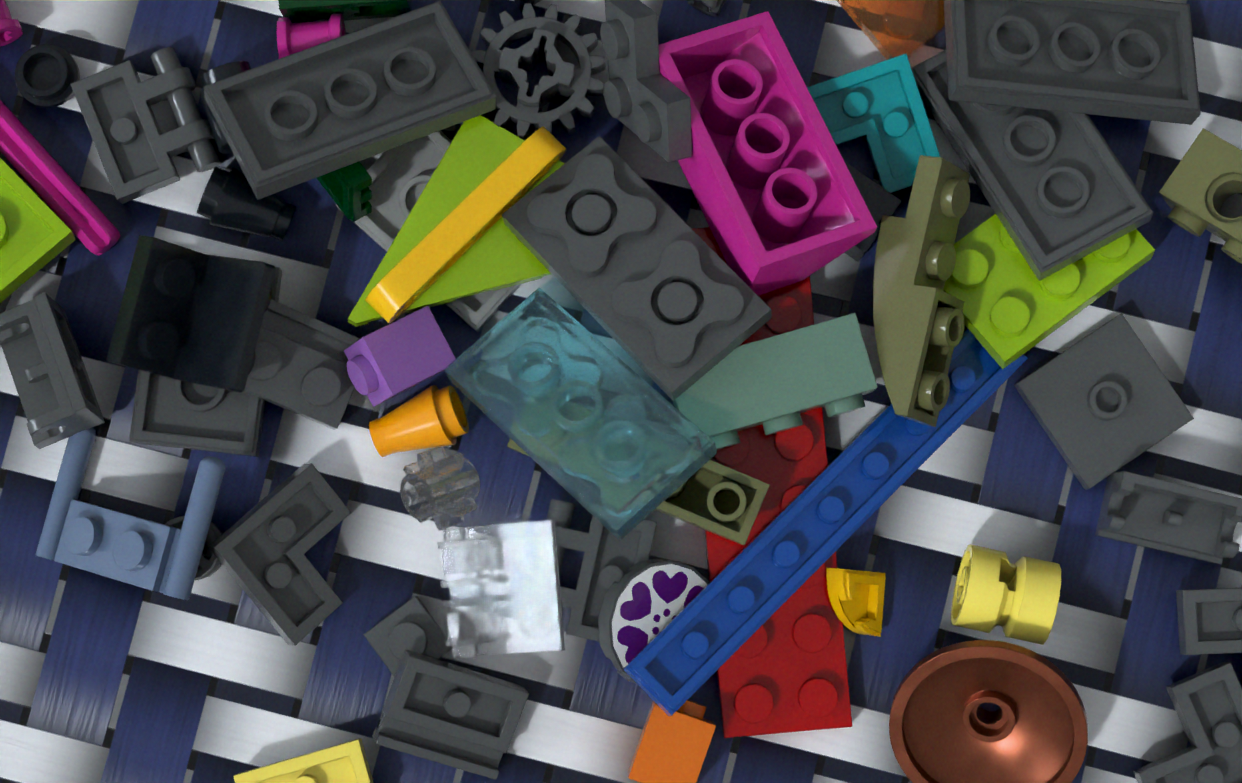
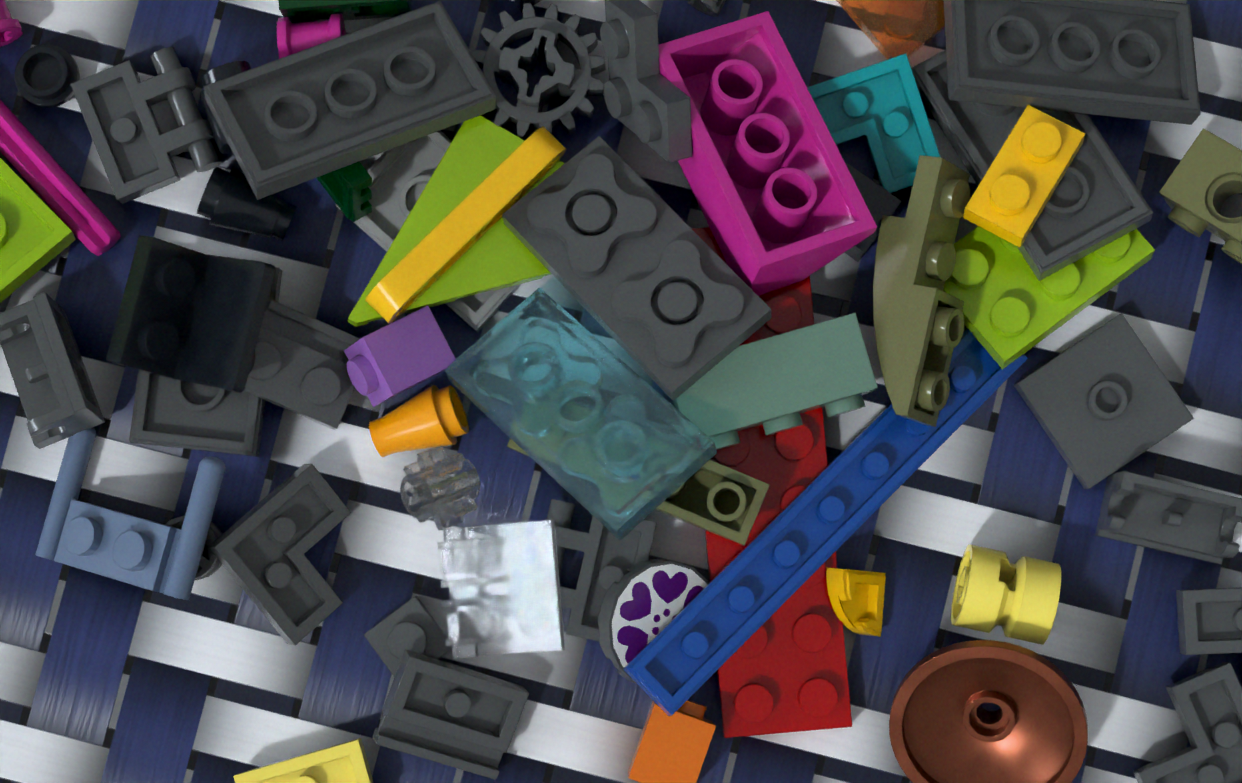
none -> yellow plate [963,105,1085,248]

